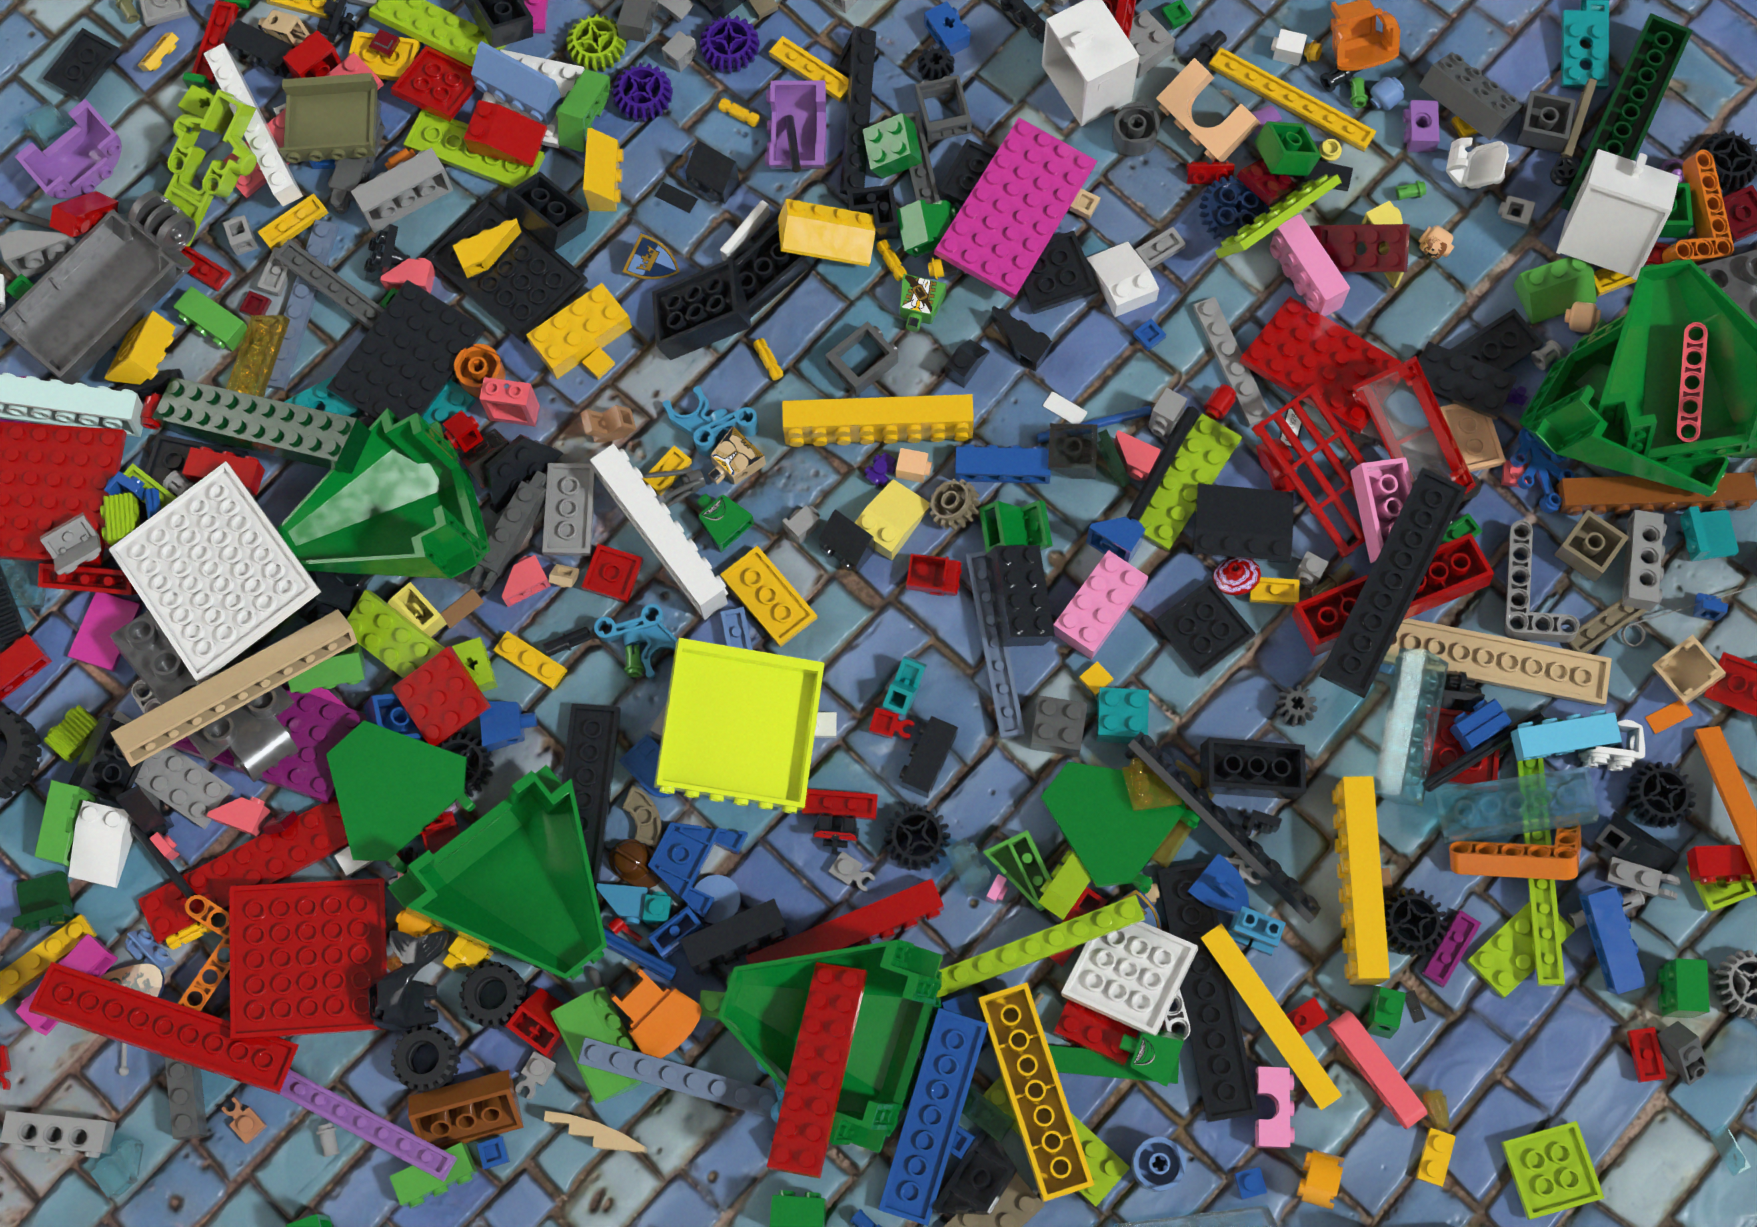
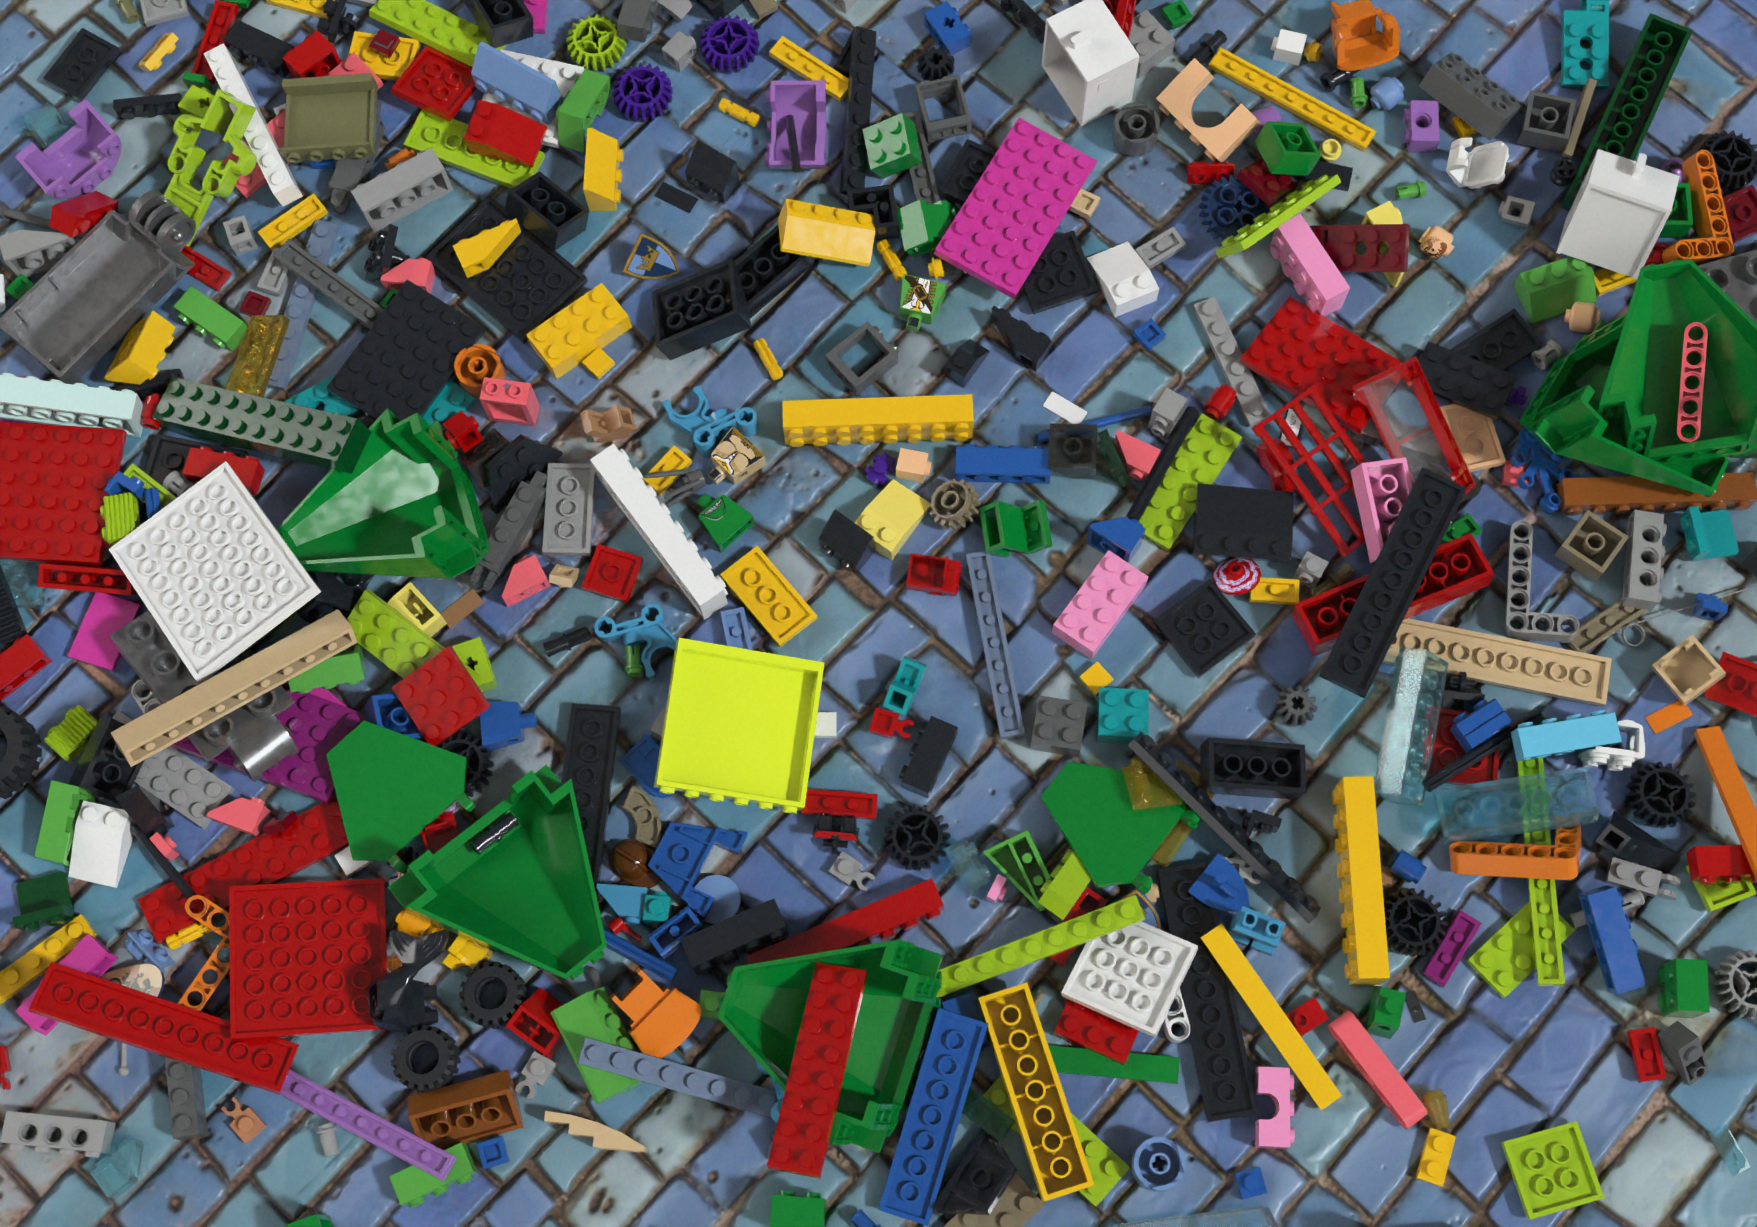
light grey bracket [40,512,101,575] -> none
tan torso [258,10,310,48] -> none
yellow plate [493,631,567,690] -> none
white tile [720,200,770,261] -> none
light grey brick [782,505,820,544] -> none
blue plate [950,1124,976,1159] -> none
black brick [985,545,1055,647] -> none
green torso [1119,1030,1184,1087] -> none
light orange brick [1297,1149,1344,1210] -> none
none -> black plate [113,93,183,120]
none -> black pin [470,812,519,855]
none -> blue brick [1387,849,1427,884]

